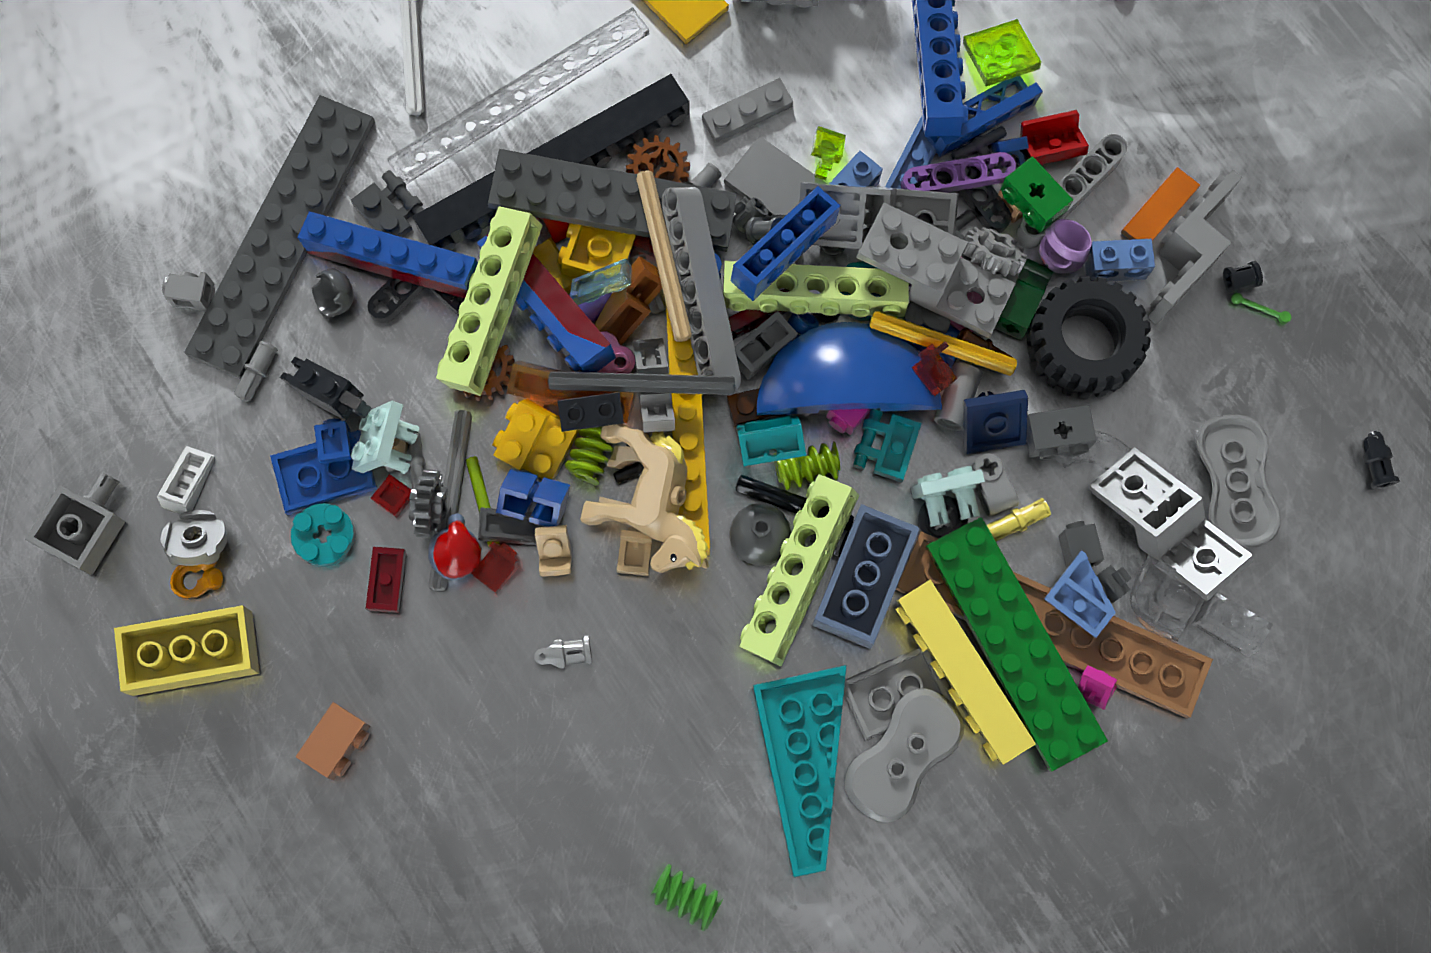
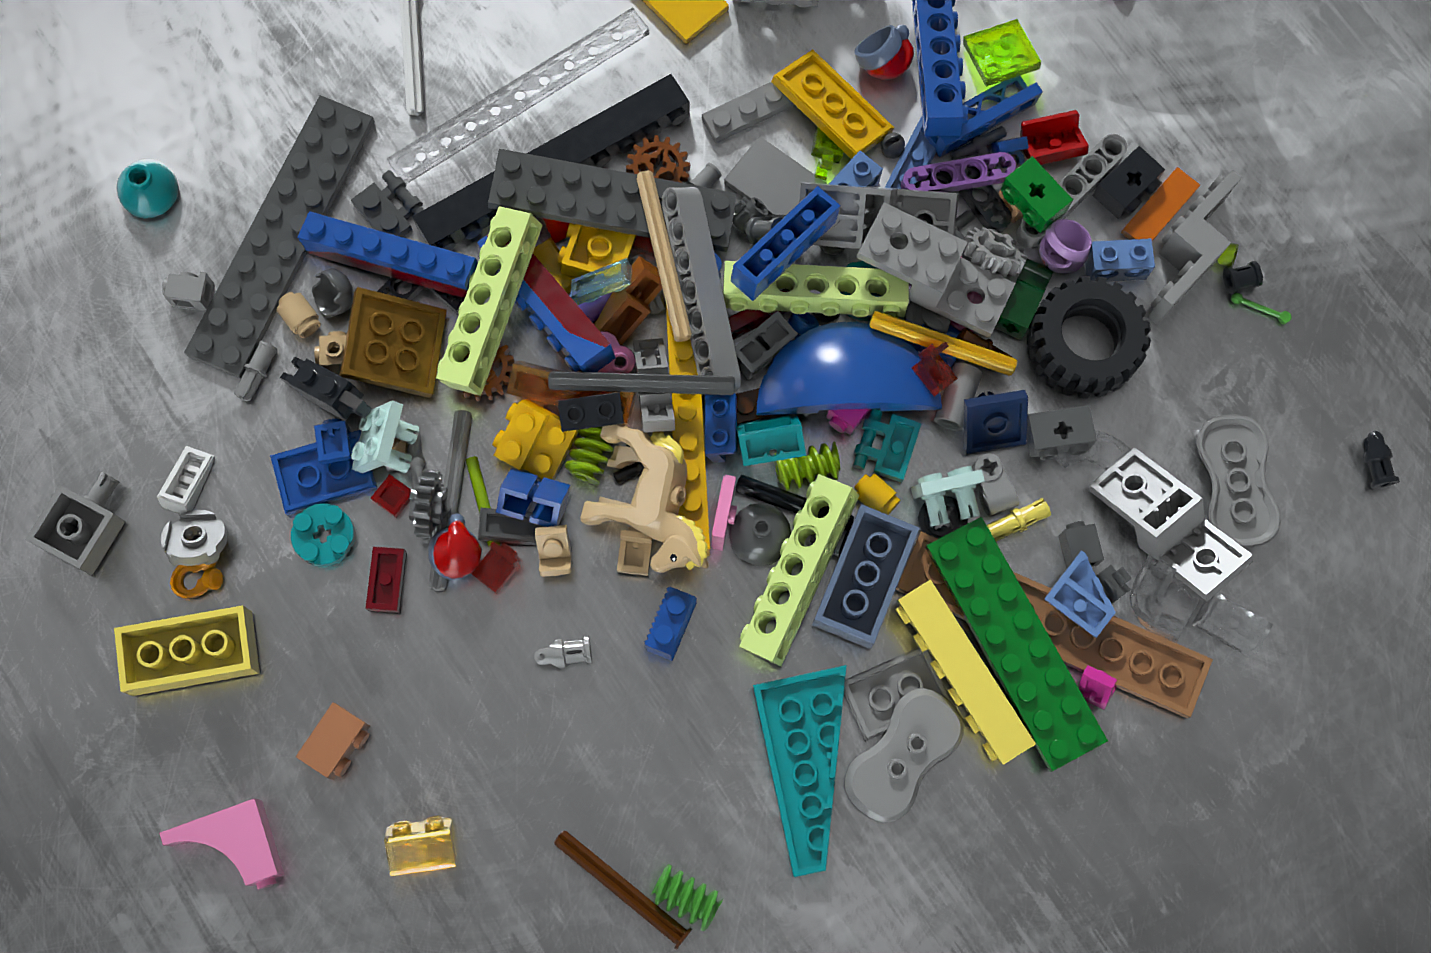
none -> teal piece [116,159,179,218]
none -> bright pink arch [159,798,285,890]
none -> tan brick [277,292,321,338]
none -> tan brick [314,331,347,374]
none -> pearl gold plate [340,287,447,398]
none -> clear yellow bracket [384,816,456,876]
none -> reddish brown axle [554,831,692,950]
none -> blue brick [644,587,697,661]
none -> blue bracket [705,393,737,463]
none -> bright pink plate [711,475,737,551]
none -> yellow tile [771,49,895,159]
none -> sand blue piece [854,25,914,81]
none -> yellow brick [854,473,901,515]
none -> dark grey hinge [881,132,905,159]
none -> black brick [1092,146,1165,219]
none -> lime hinge [1217,243,1239,267]

